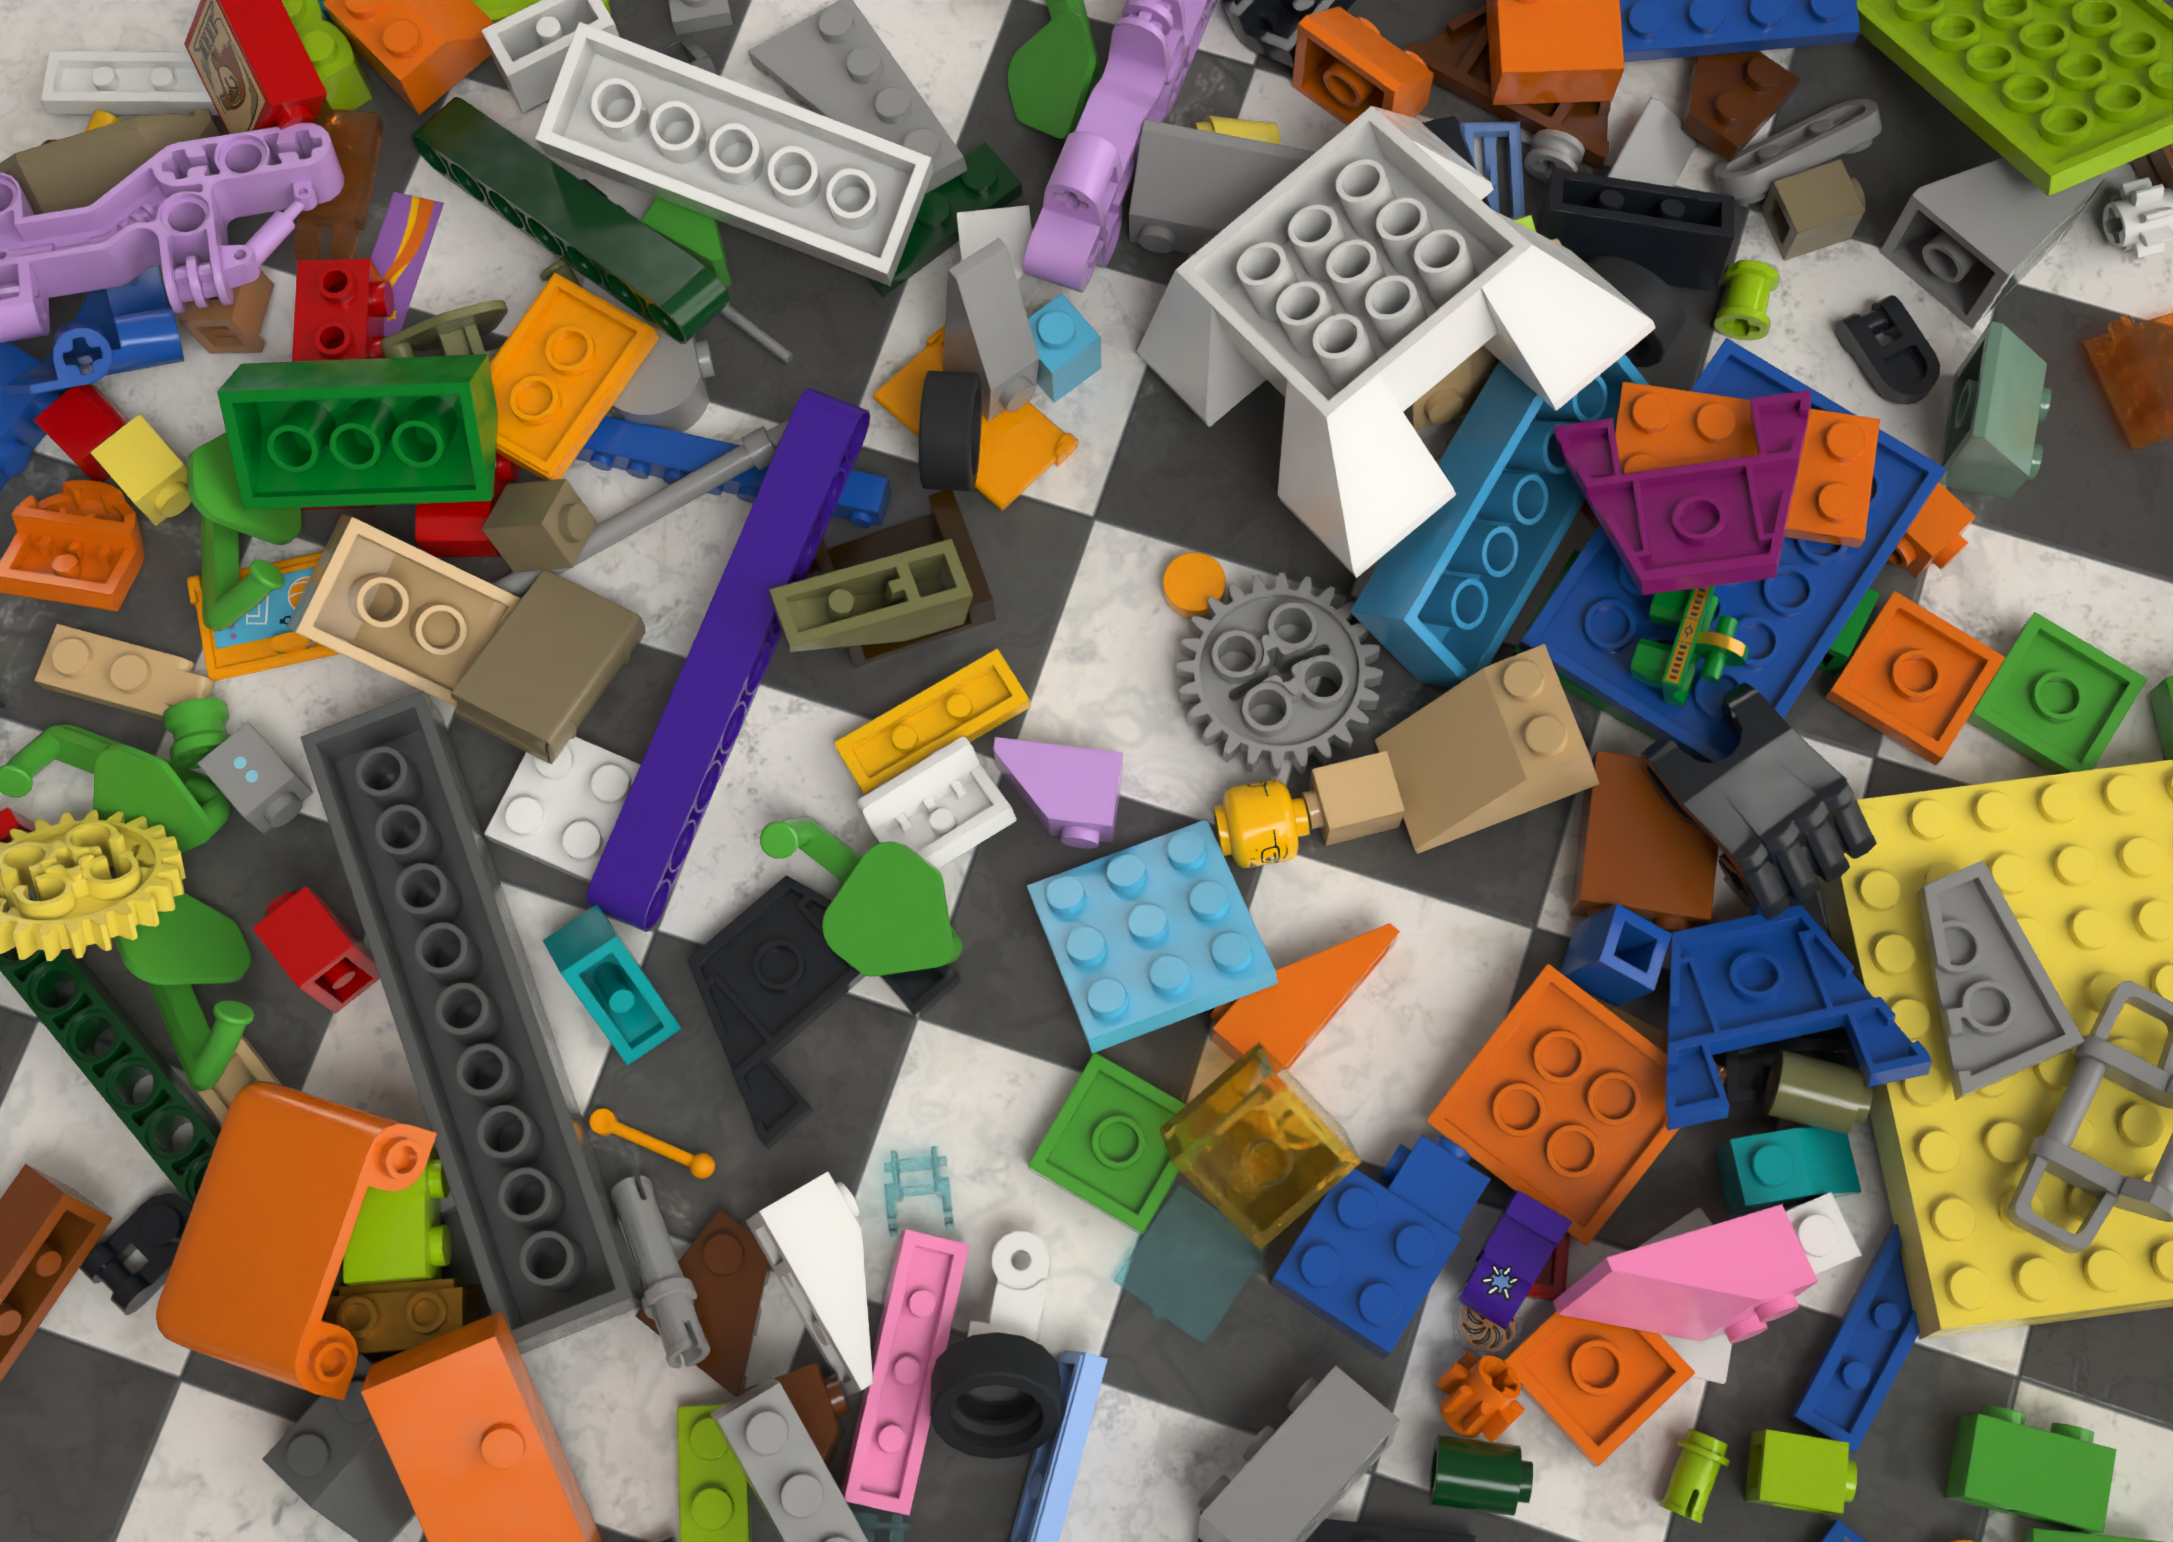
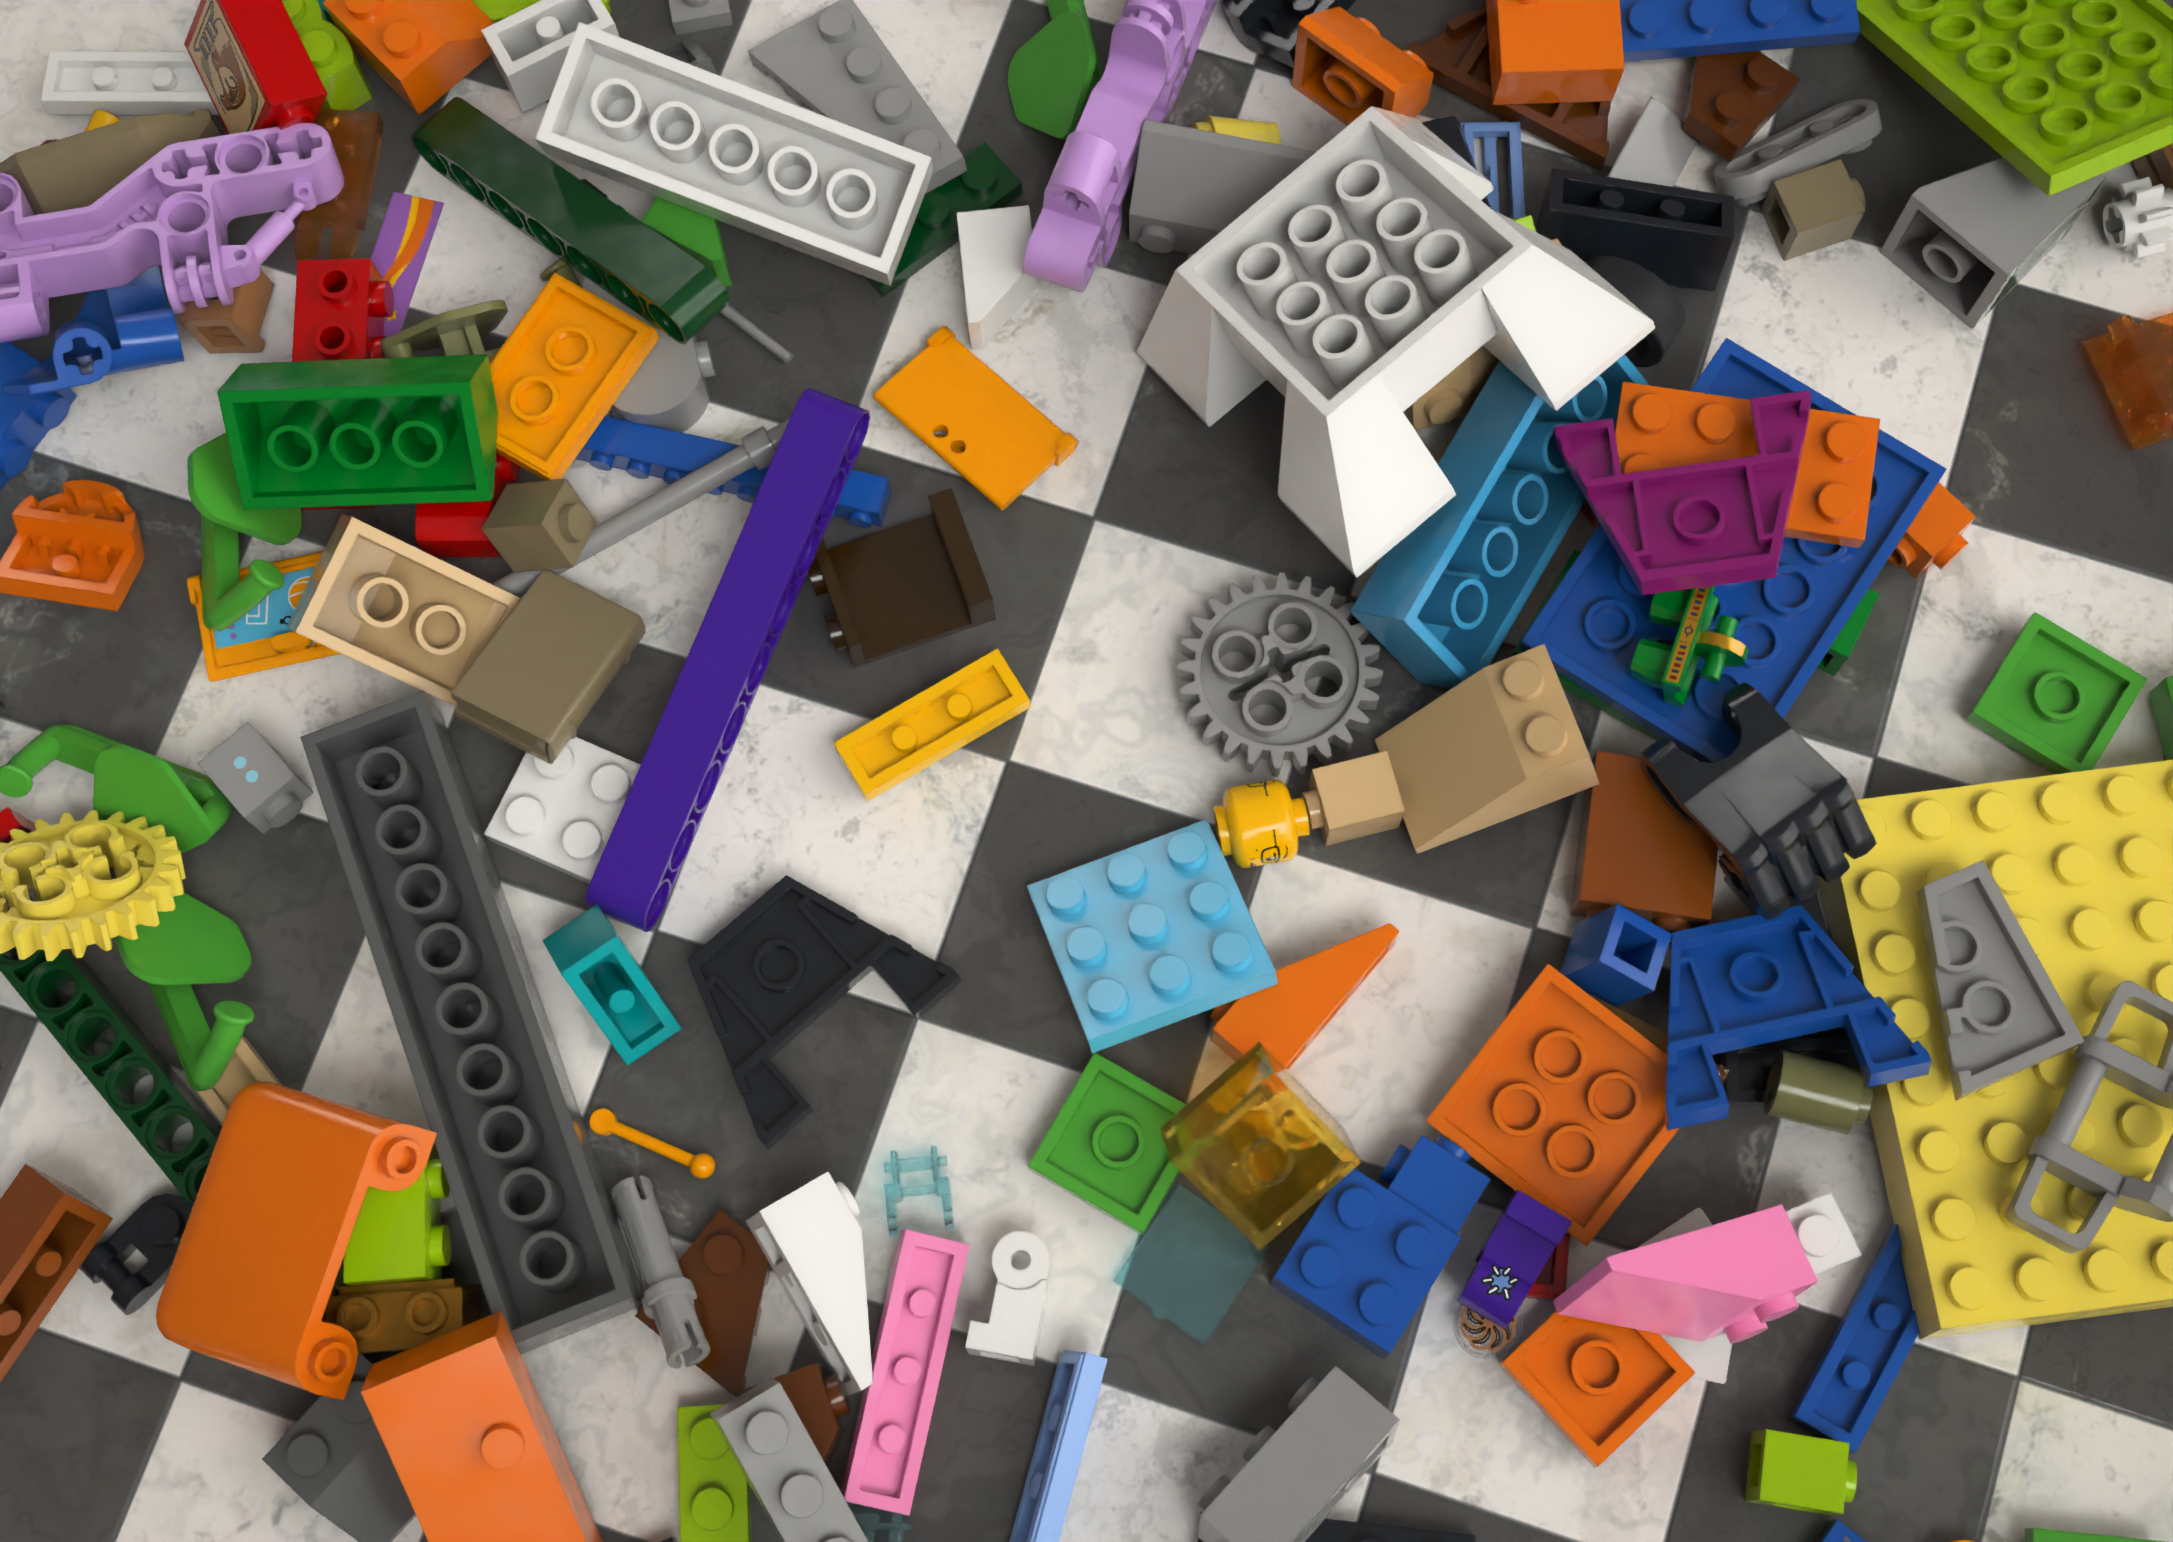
red piece [34,384,130,483] -> none
tan hinge [34,624,214,721] -> none
light yellow brick [90,414,191,526] -> none
bright green wheel [162,698,231,769] -> none
red brick [252,886,380,1014] -> none
bright green piece [760,817,963,977] -> none
olive slope [769,539,973,652] -> none
white bracket [857,737,1017,869] -> none
black tyre [919,370,982,491] -> none
black tyre [930,1332,1061,1459] -> none
light grey slope [943,238,1040,421] -> none
lavender slope [993,737,1123,849] -> none
medium azure brick [1028,294,1101,403] -> none
light orange tile [1163,552,1226,618] -> none
dark green brick [1429,1435,1533,1516] -> none
orange gear [1436,1352,1525,1442] -> none
light grey bush [1524,129,1585,183] -> none
lime pin [1659,1428,1730,1523] -> none
lime bush [1714,260,1780,340] -> none
teal slope [1714,1127,1862,1216] -> none
orange plate [1825,591,2006,766] -> none
black plate [1835,295,1940,405] -> none
sand green slope [1939,321,2052,500] -> none
bright green brick [1945,1405,2117,1534] -> none

